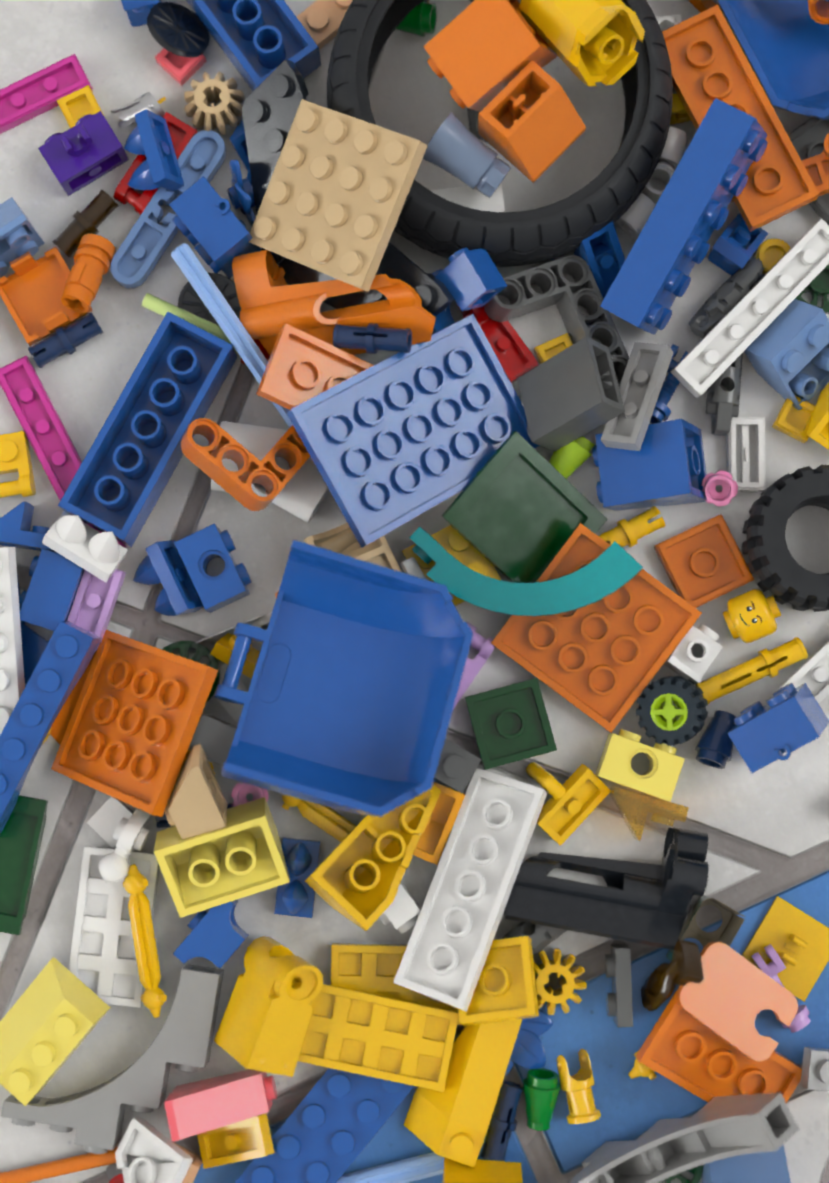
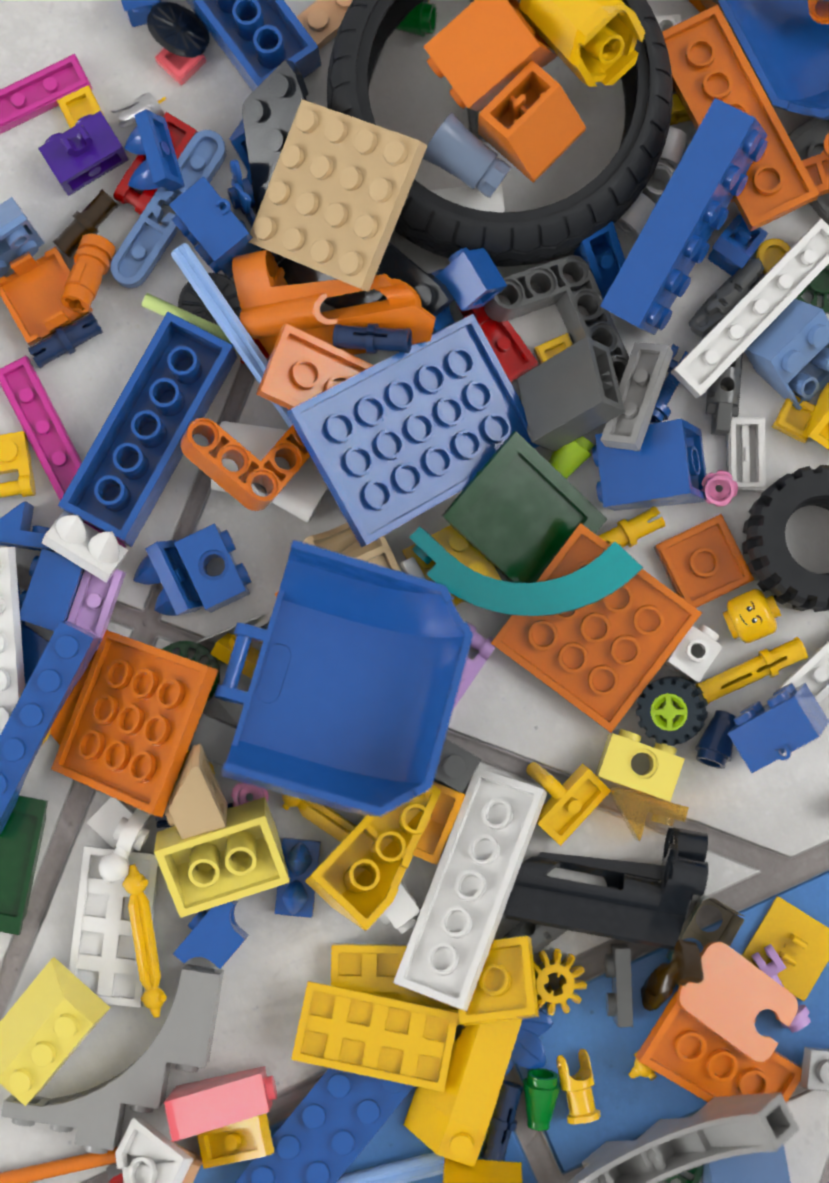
tan gear [184,71,245,136] -> none
yellow piece [214,937,323,1077] -> none
dark green plate [465,678,557,770] -> none

